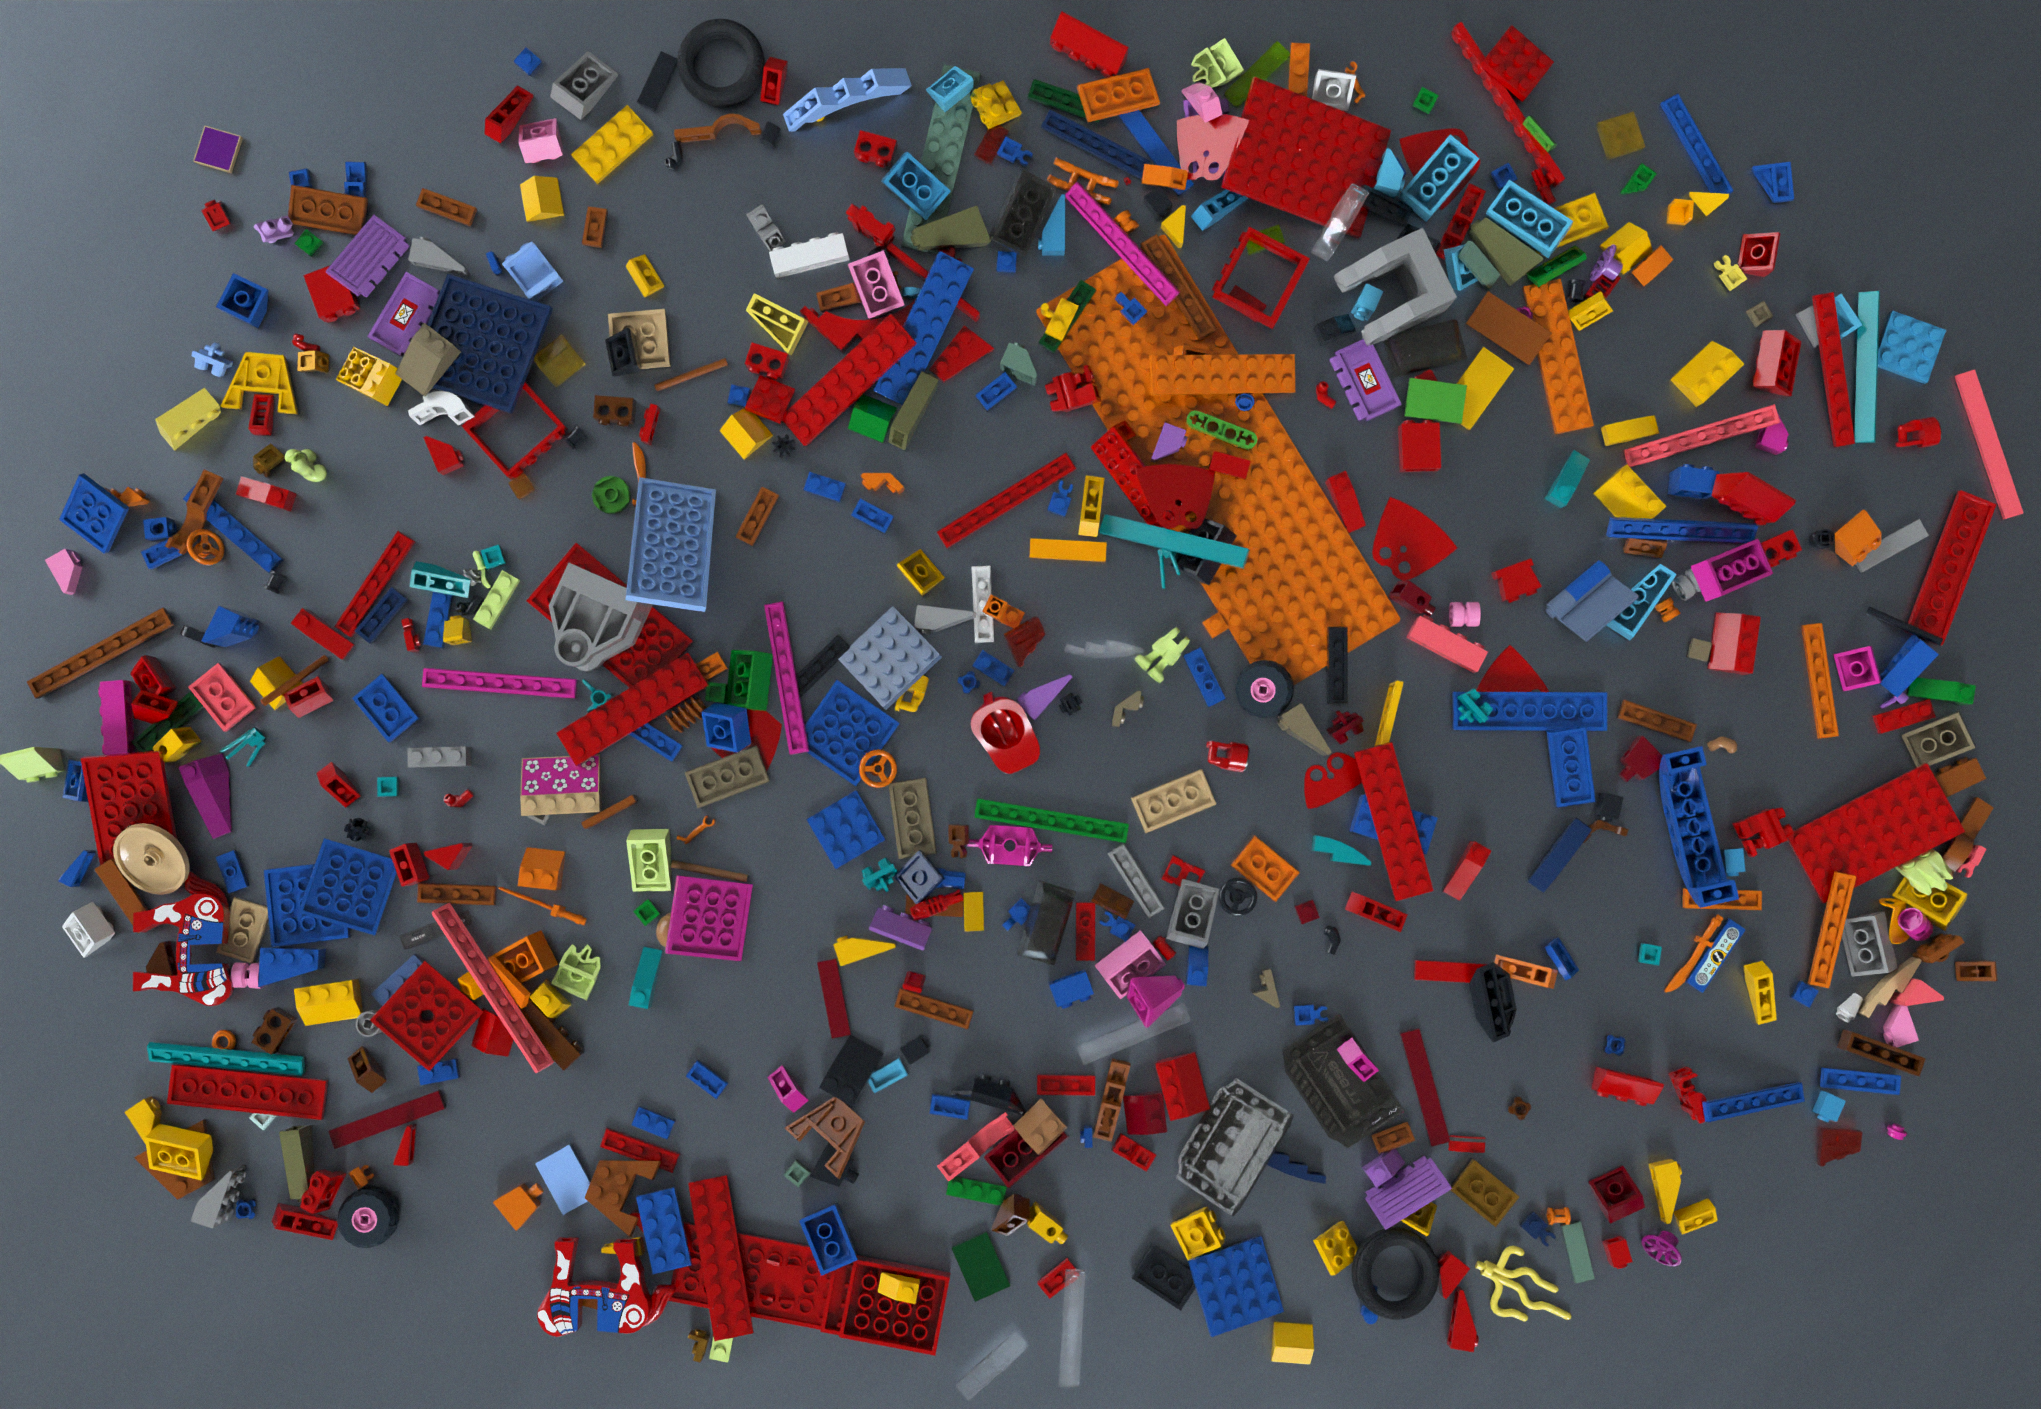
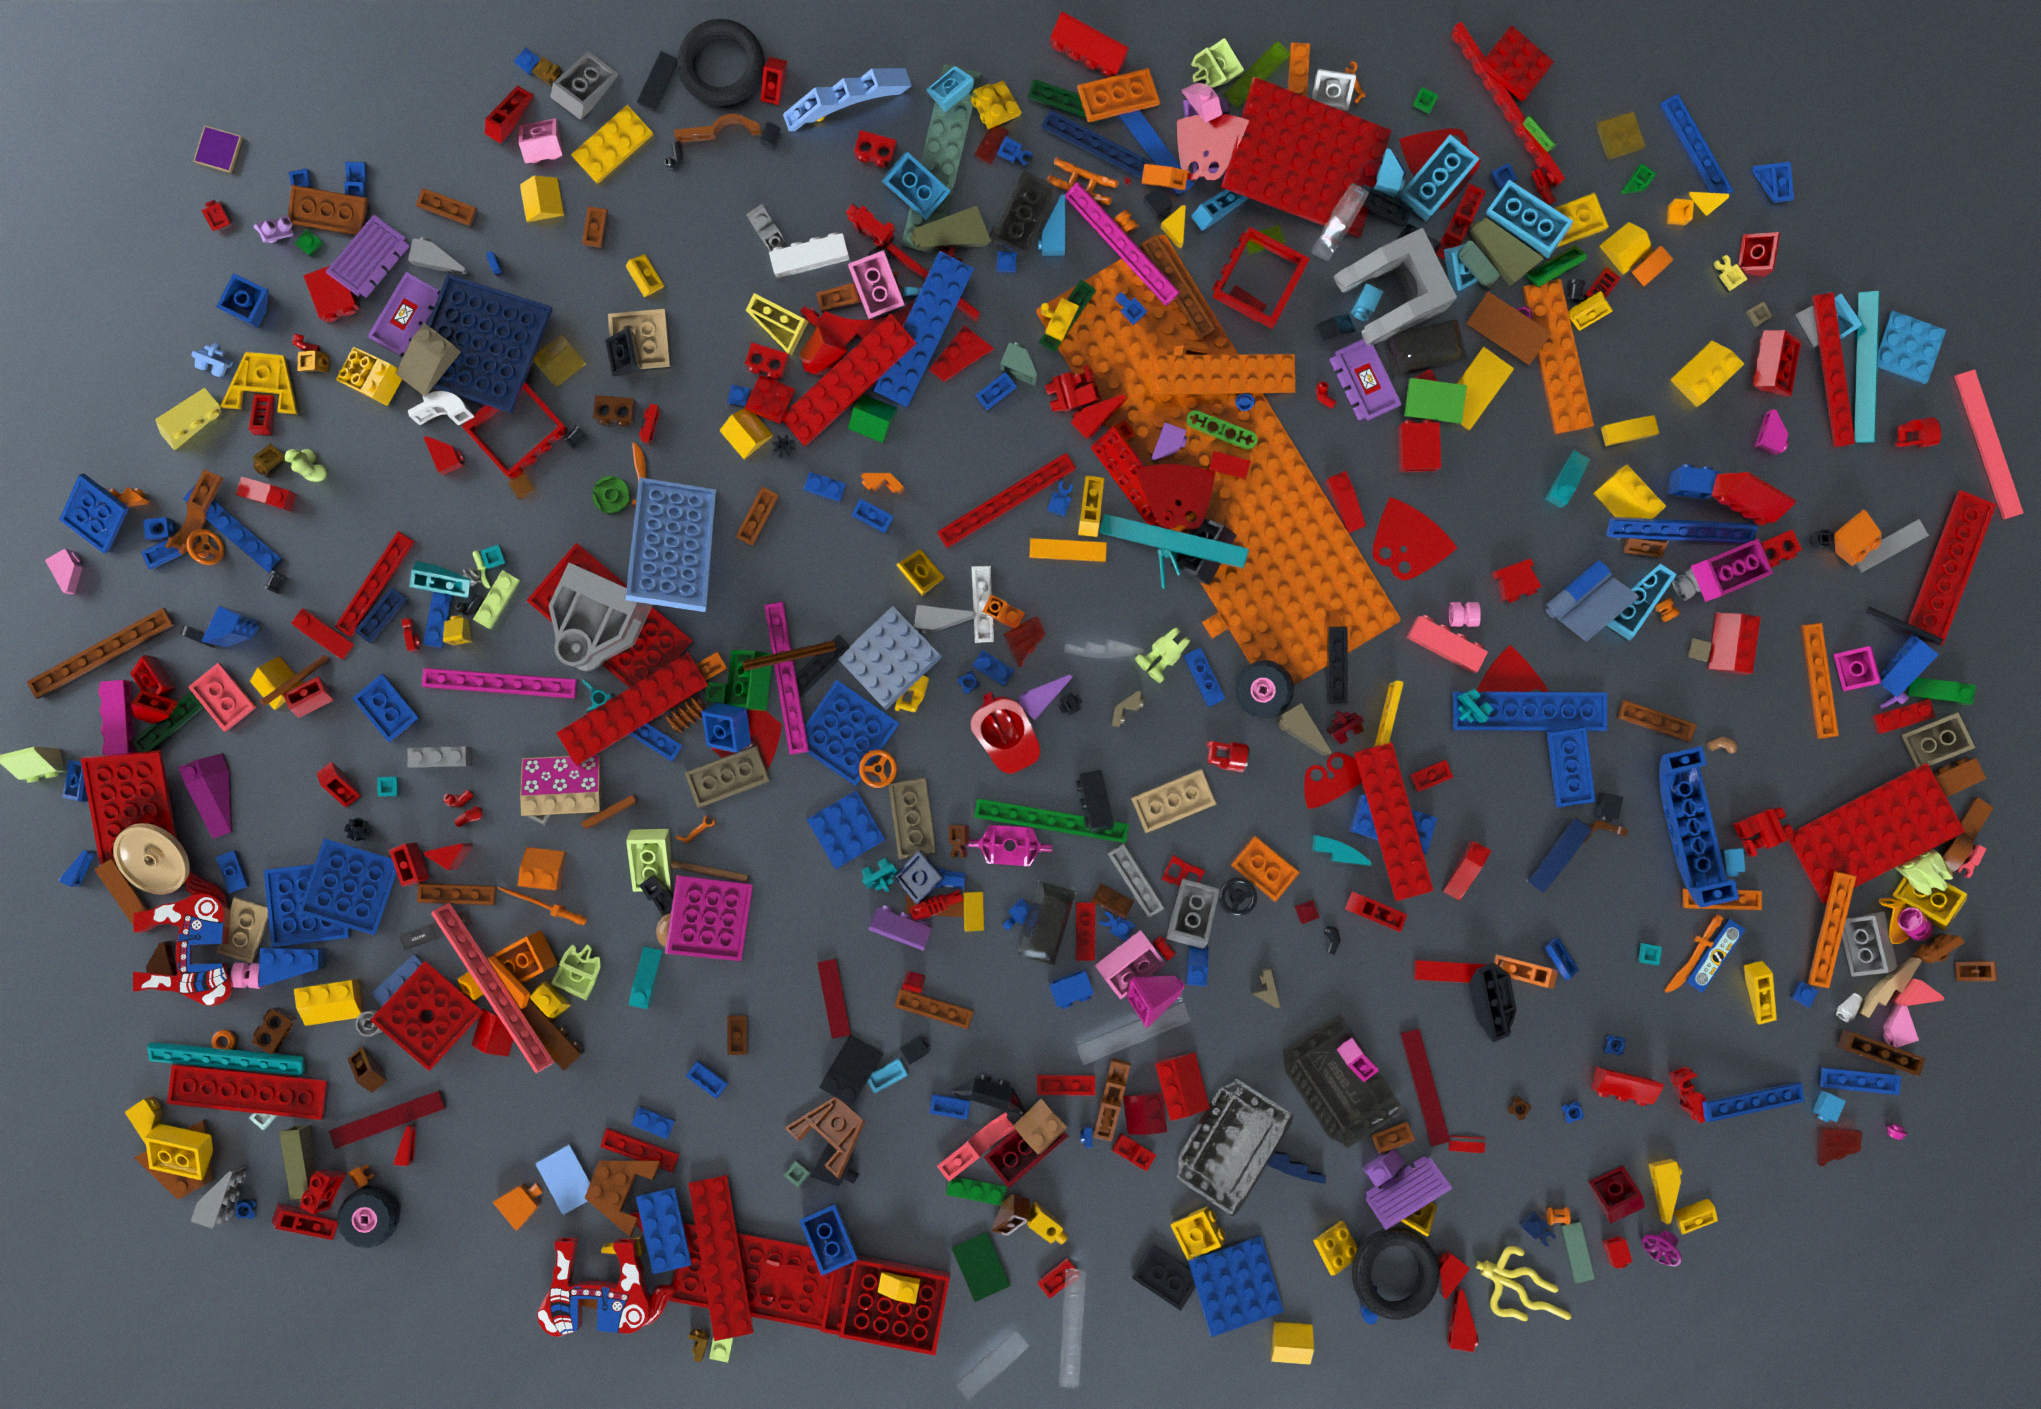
white slope [62,902,115,958] -> none
yellow torso [153,727,202,763] -> none
teal plant [219,727,266,767] -> none
blue plate [417,1058,460,1085] -> none
light blue panel [502,241,563,302] -> none
green plate [633,899,661,926] -> none
dark orange bar [654,358,728,391] -> none
dark pink slope [767,1065,809,1113] -> none
yellow slope [833,935,897,966] -> none
olive slope [888,372,939,450] -> none
blue plate [1293,1004,1328,1026] -> none
dark red torso [1388,580,1436,617] -> none
pearl gold plate [1451,1159,1519,1227] -> none
medium lavender wheel [1589,244,1623,281] -> none
dark red torso [1619,736,1662,782] -> none
coral tile [1623,404,1780,468] -> none
none -> red arm [454,806,482,827]
none -> pearl gold bracket [532,57,562,87]
none -> black slope [639,875,674,916]
none -> reddish brown plate [727,1015,748,1055]
none -> reddish brown axle [742,641,836,671]
none -> red slope [799,325,848,377]
none -> red slope [1070,394,1129,439]
none -> black brick [1075,770,1114,834]
none -> red plate [1410,760,1453,792]
none -> blue plate [1562,1101,1584,1123]

